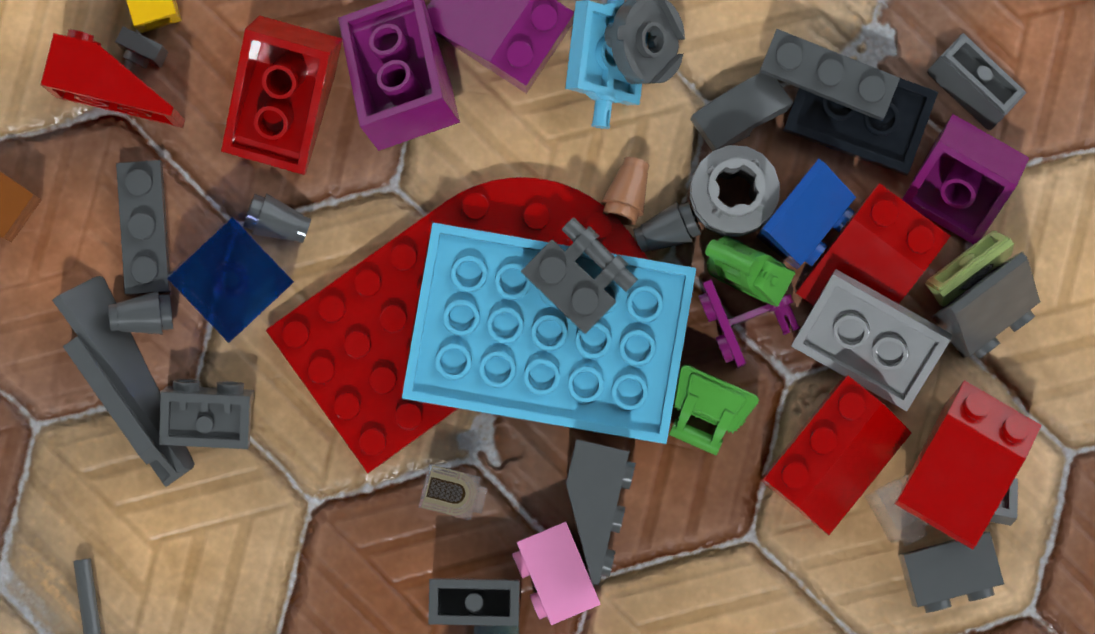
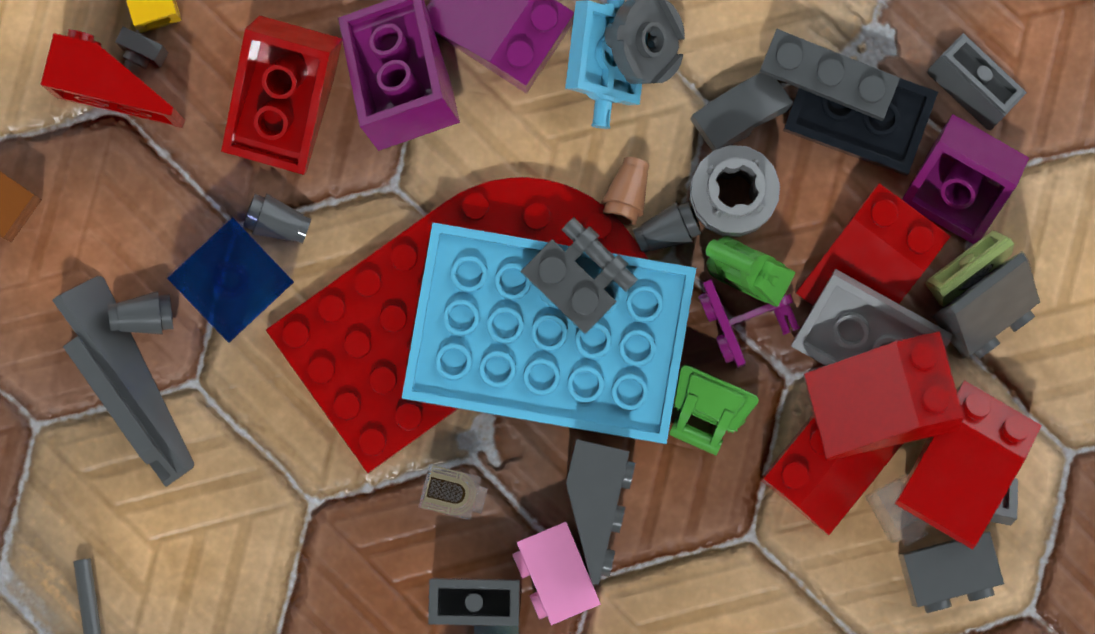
dark grey plate [116,160,171,296] -> none
dark grey bracket [159,379,254,449] -> none
blue slope [756,159,856,269] -> none
none -> red slope [804,331,964,461]

